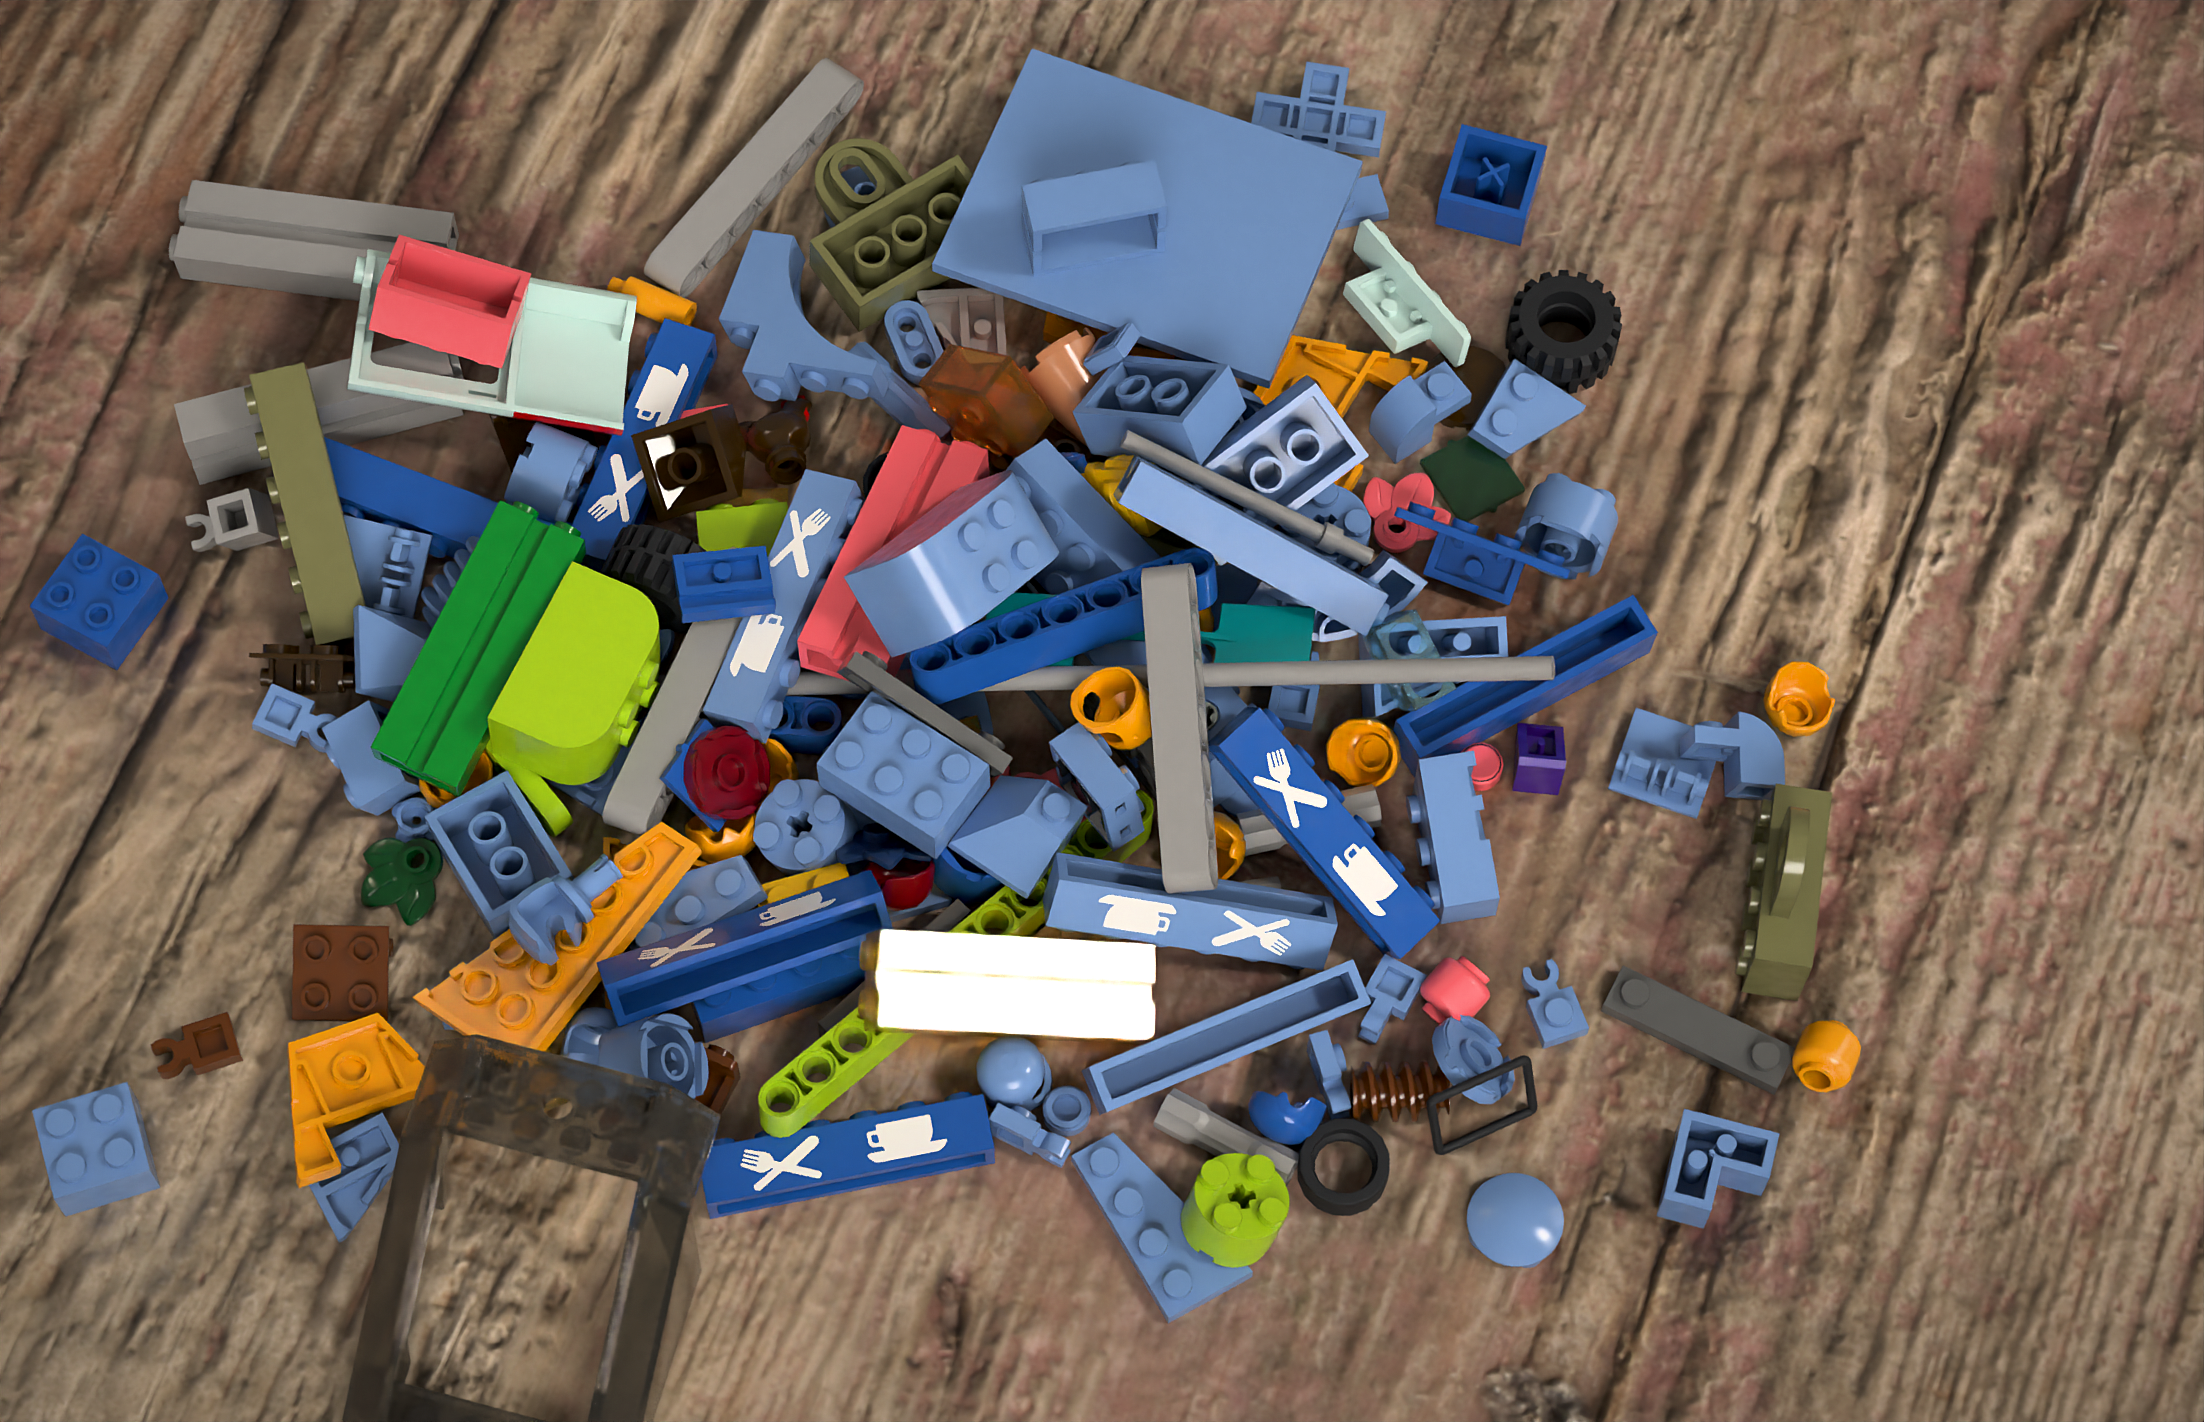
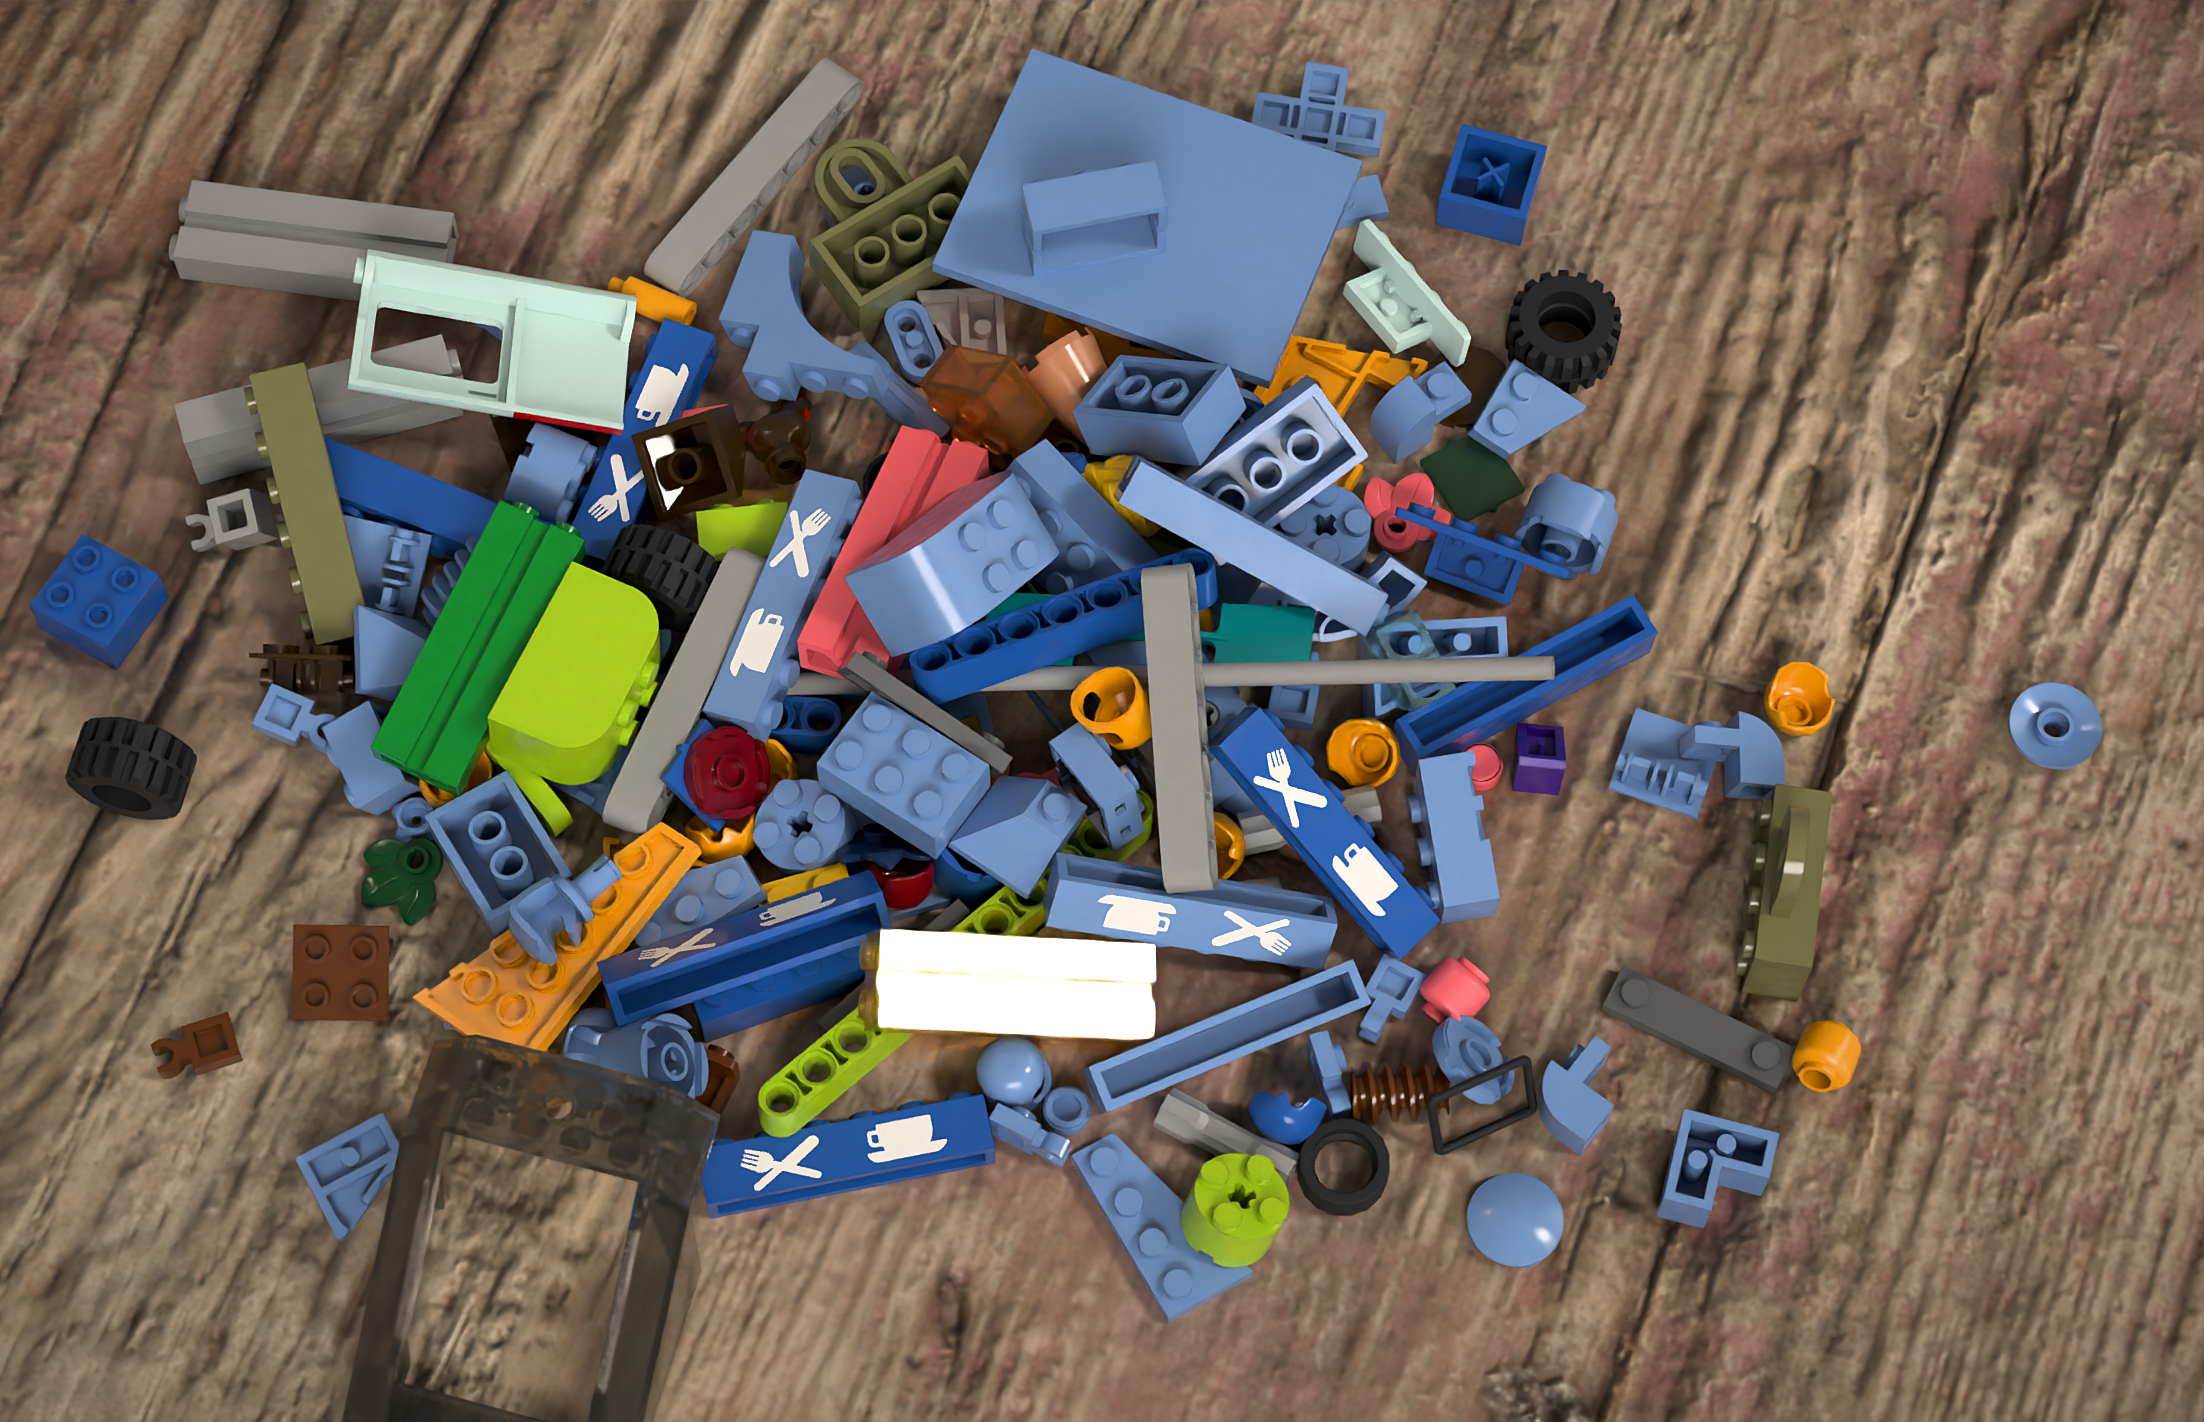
medium blue brick [32,1082,160,1217] -> none
light orange wing [287,1013,477,1188] -> none
coral piece [368,234,531,369] -> none
blue plate [672,546,776,623] -> none
medium blue tile [1083,323,1141,376] -> none
light grey bar [1120,430,1374,566] -> none
medium blue plate [1521,959,1589,1049] -> none
none -> black tyre [65,717,197,820]
none -> medium blue brick [1538,1035,1614,1157]
none -> medium blue dish [2008,682,2102,769]

